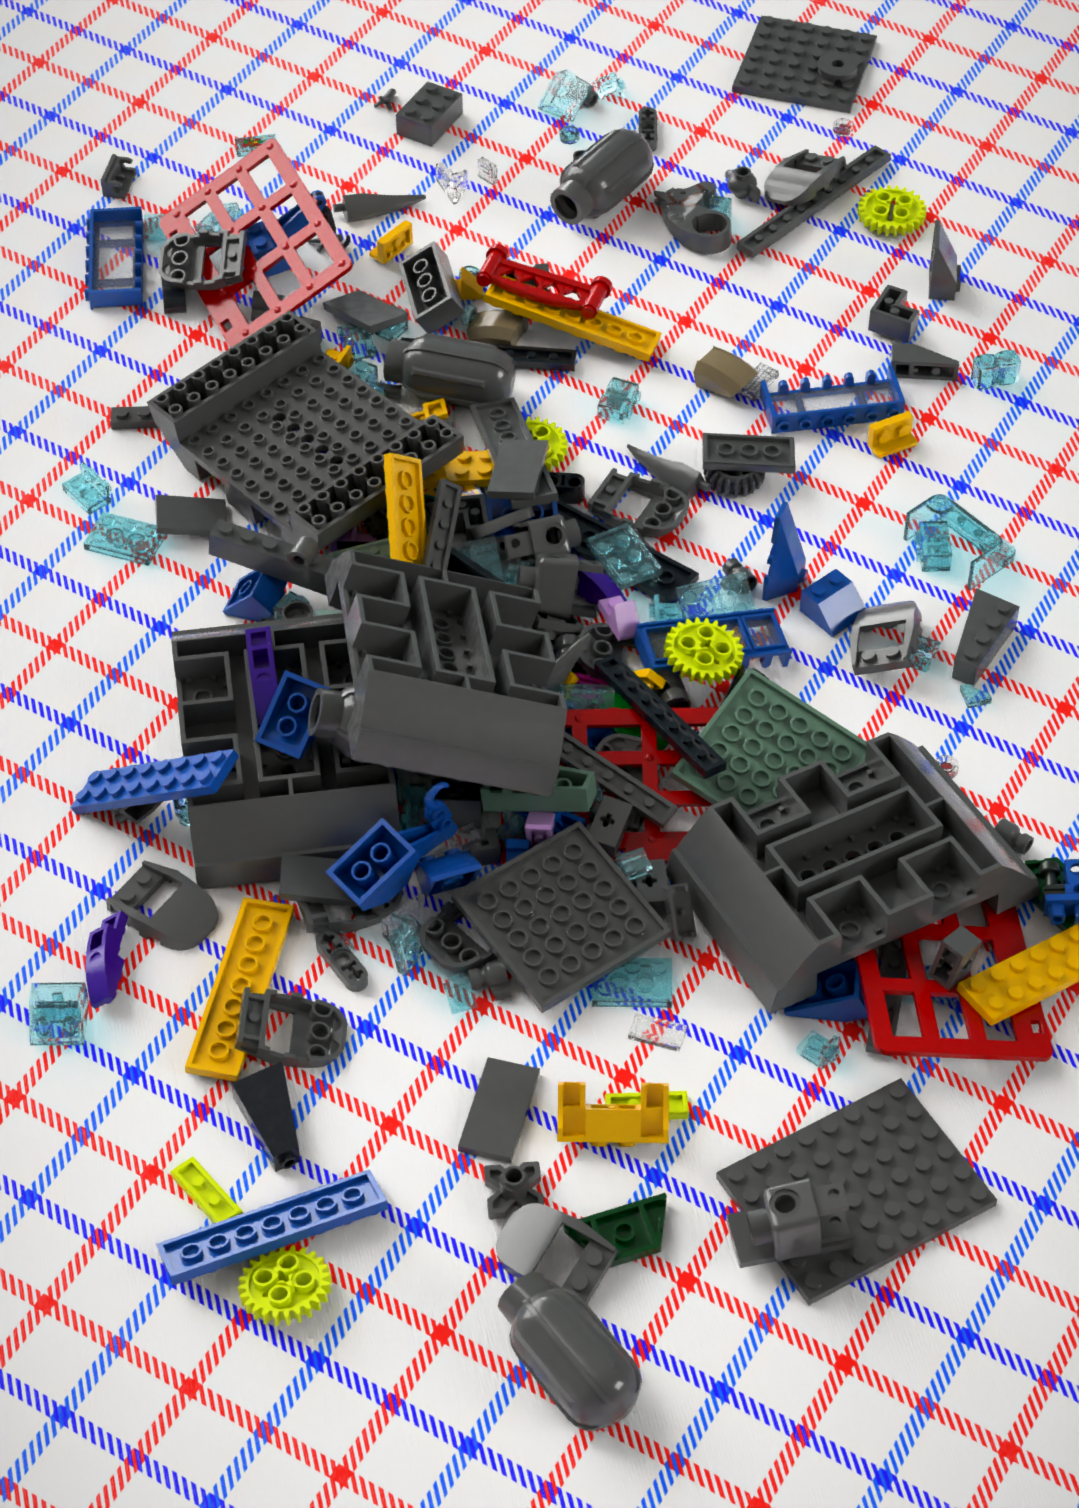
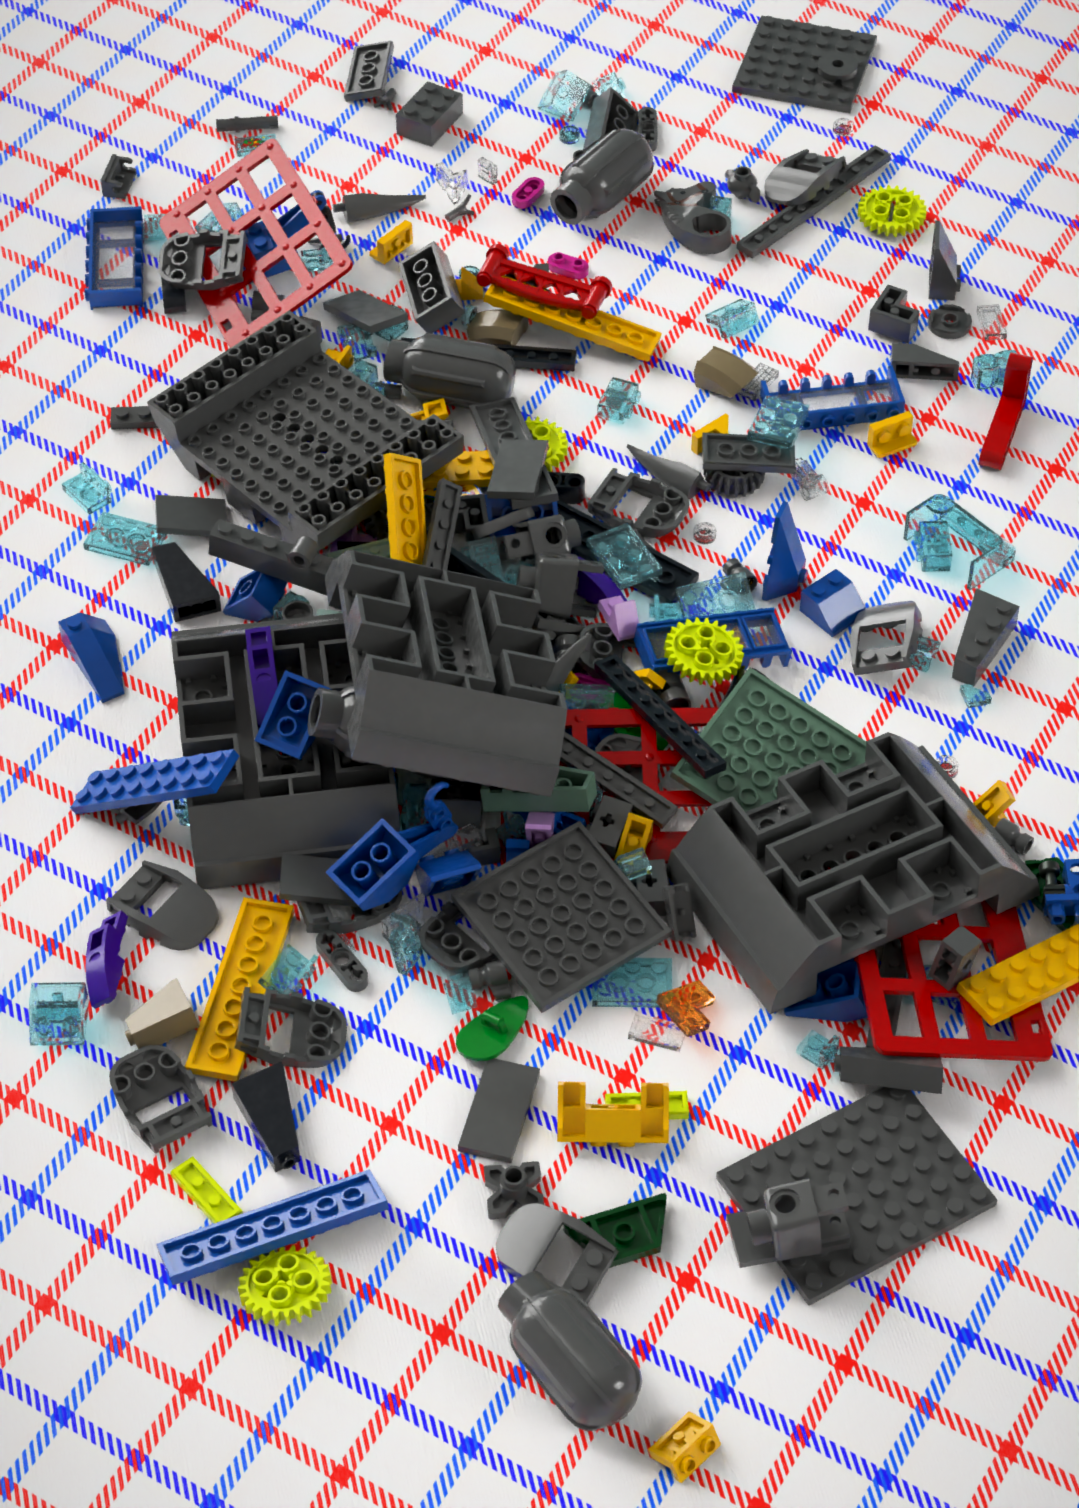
none -> blue wedge [58,612,125,703]
none -> dark grey slope [109,1045,212,1154]
none -> slope [124,978,200,1049]
none -> black slope [152,542,221,622]
none -> dark grey pin [216,115,278,133]
none -> clear light blue bracket [258,944,319,995]
none -> clear light blue bracket [301,248,333,272]
none -> dark grey tile [344,40,394,102]
none -> dark grey bar [445,194,474,222]
none -> green shield [456,996,528,1061]
none -> dark pink plate [512,177,544,209]
none -> dark pink plate [548,252,589,280]
none -> dark grey slope [583,87,639,150]
none -> yellow slope [614,812,654,868]
none -> yellow bracket [648,1411,721,1483]
none -> clear orange plate [656,980,715,1037]
none -> yellow slope [691,413,729,455]
none -> clear tile [693,522,717,545]
none -> clear light blue bracket [705,299,759,339]
none -> clear light blue plate [747,395,810,450]
none -> clear piece [791,458,829,501]
none -> dark grey slope [834,1047,943,1094]
none -> dark grey tile [928,304,972,339]
none -> yellow slope [973,780,1016,827]
none -> clear tile [976,304,1007,340]
none -> red beam [979,352,1033,470]

